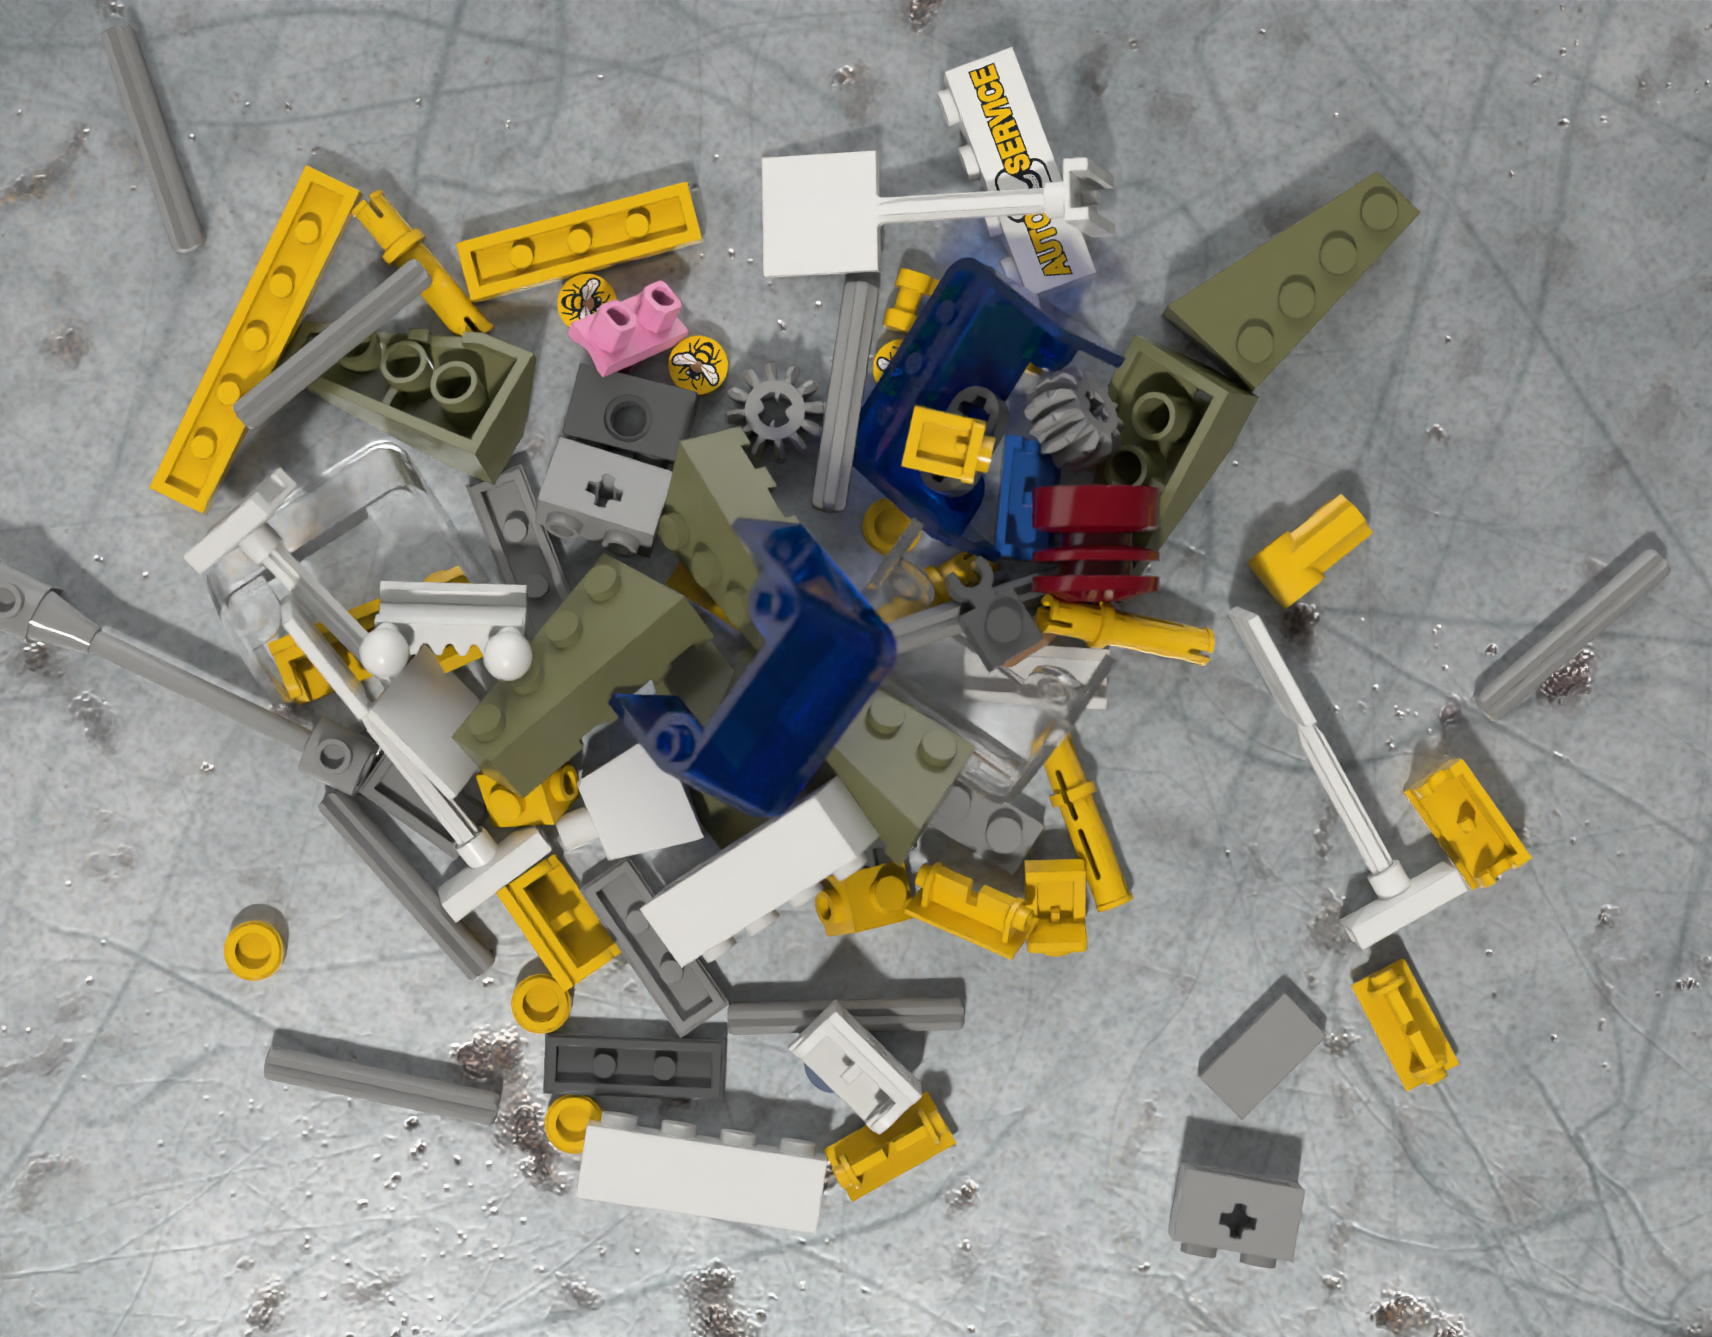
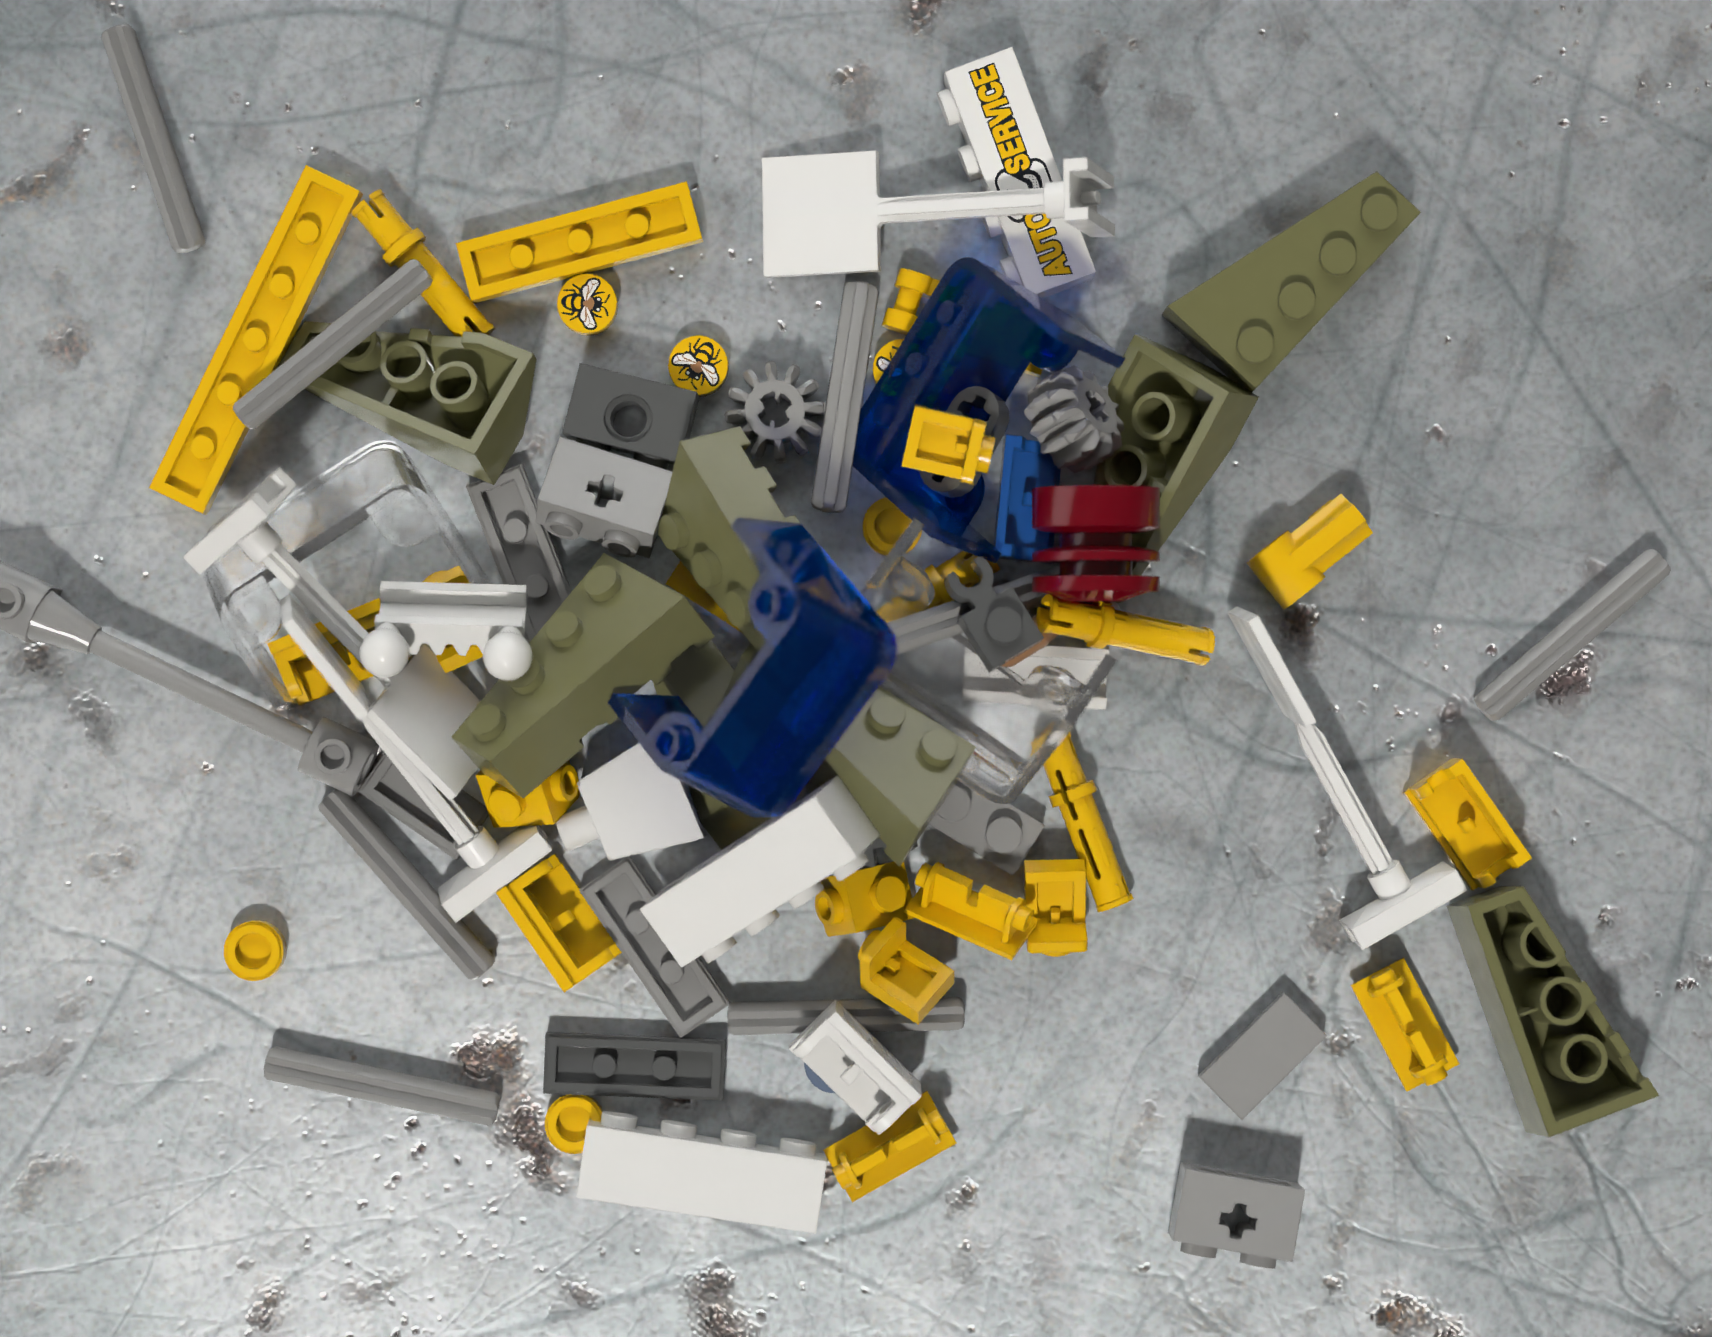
yellow tile [511,973,573,1034] -> none
bright pink hips [567,280,689,377] -> none
none -> yellow bracket [858,917,954,1025]
none -> olive wedge [1447,886,1659,1137]

